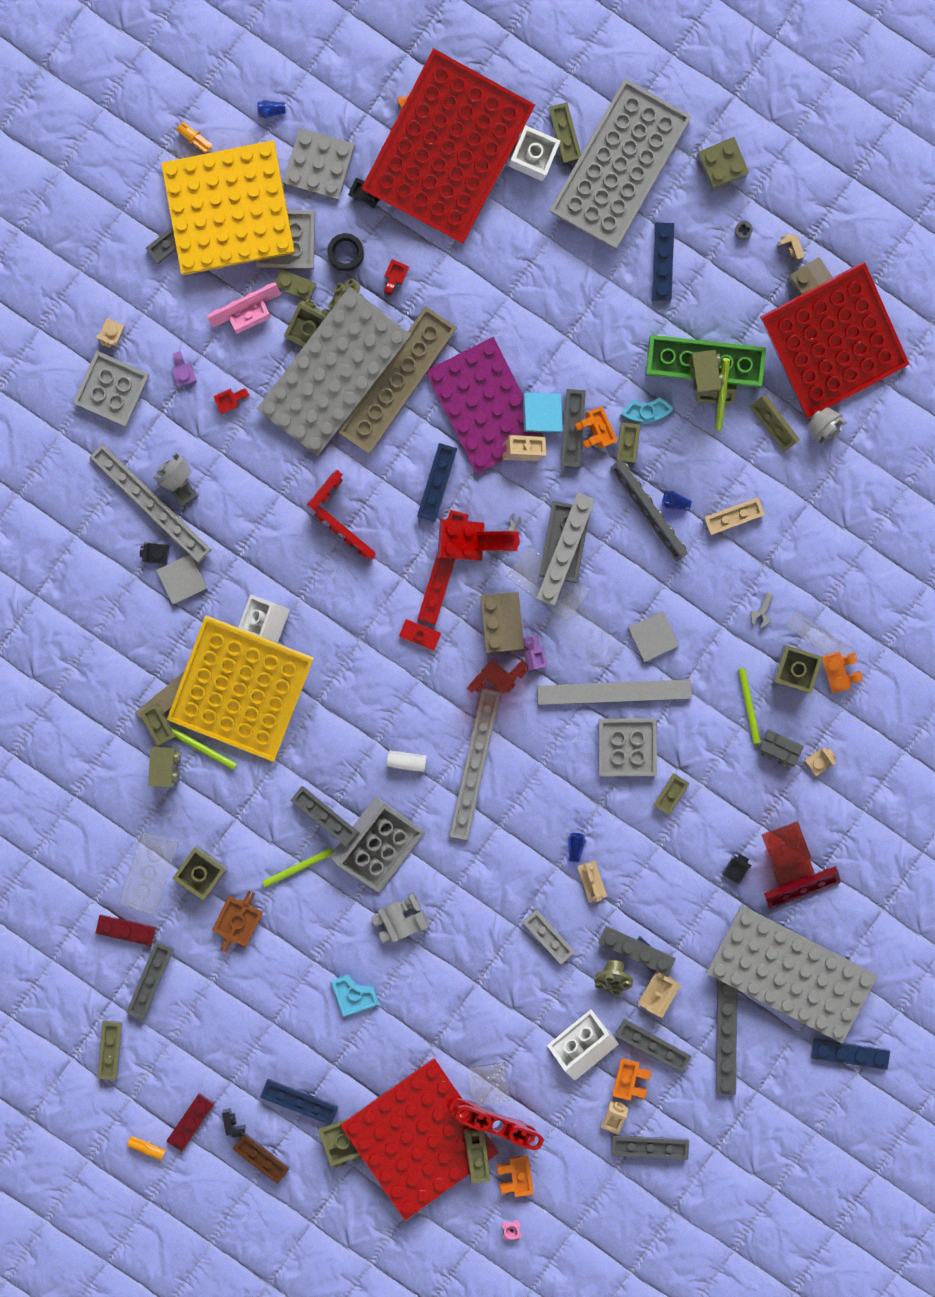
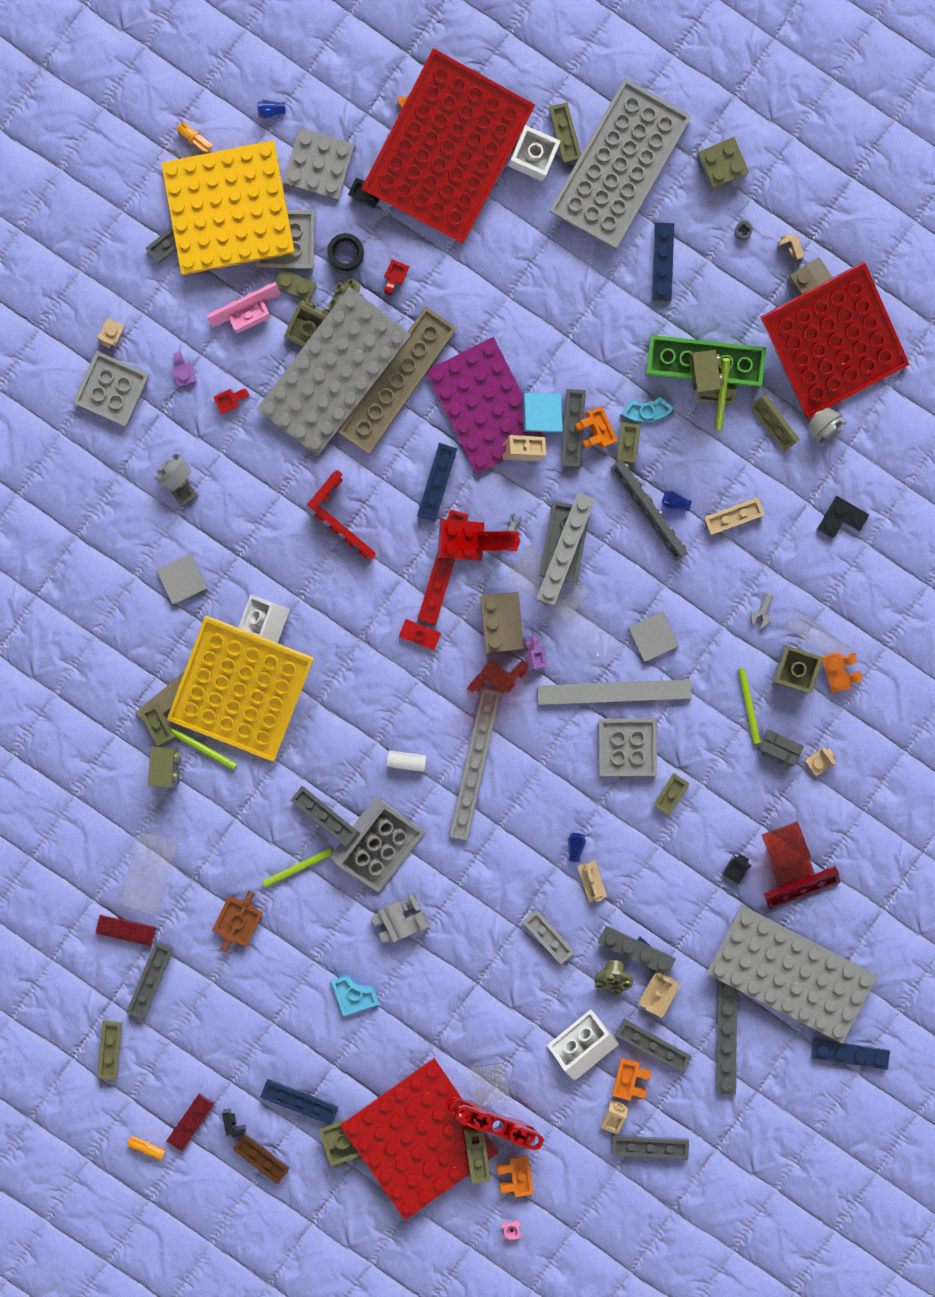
light grey tile [89,444,212,564] -> none
black bracket [140,542,170,564] -> none
olive brick [172,845,228,901] -> none
none -> black plate [817,496,870,538]

